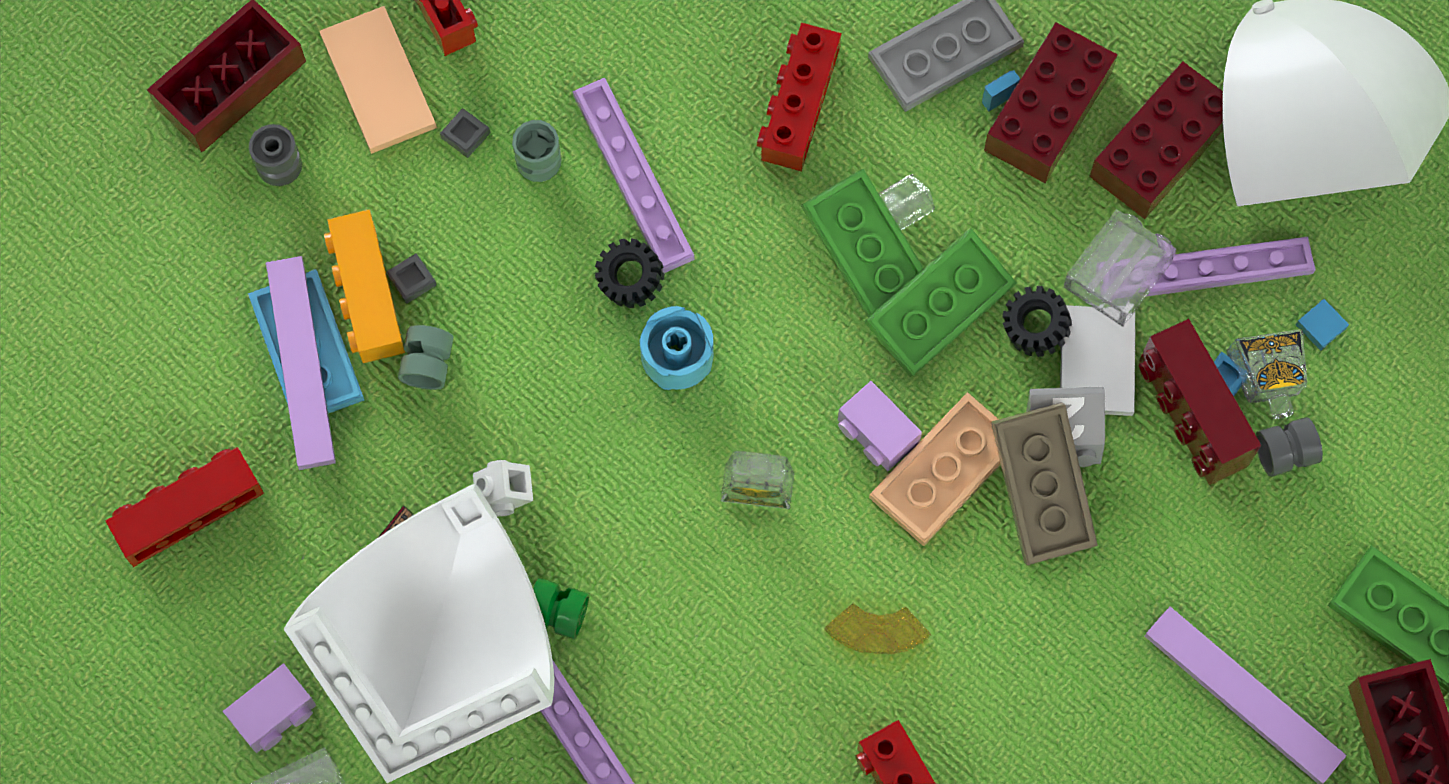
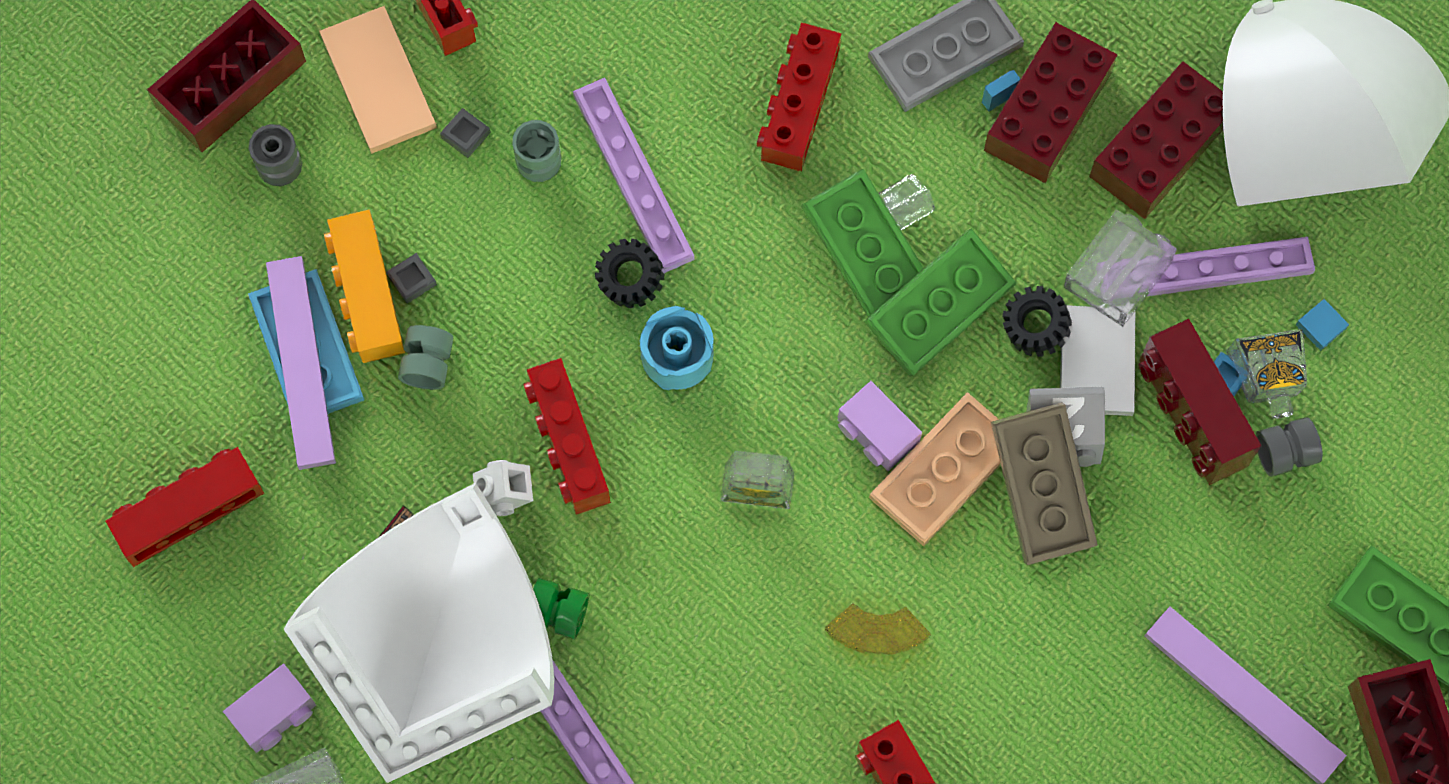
none -> red brick [523,358,611,515]

